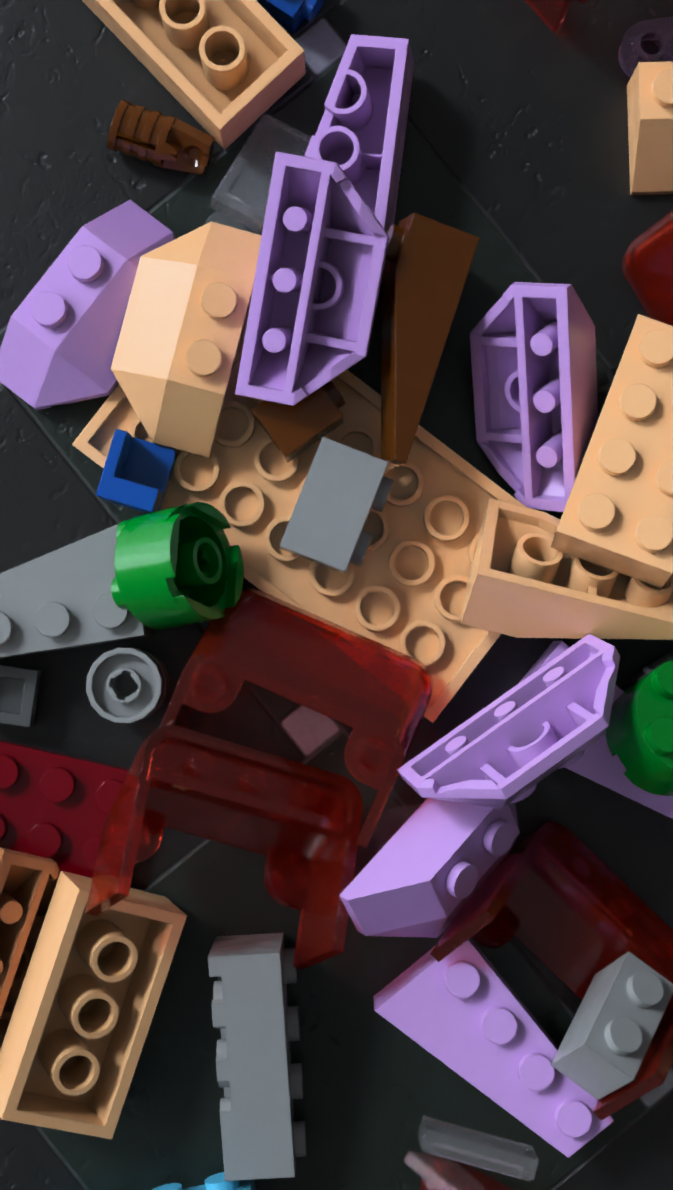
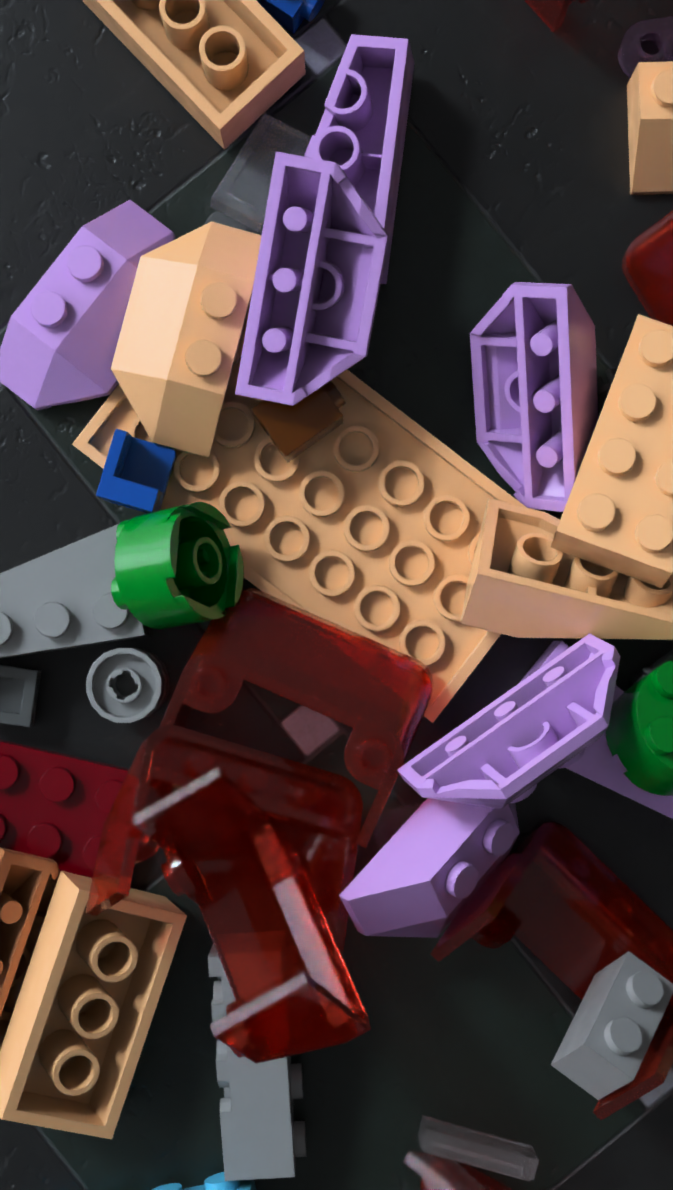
reddish brown hinge [107,99,215,175] -> none
light grey brick [280,437,394,574] -> none
lavender wedge [373,925,614,1158] -> none
reddish brown wedge [381,213,480,464] -> none
none -> clear red windscreen [131,767,371,1064]

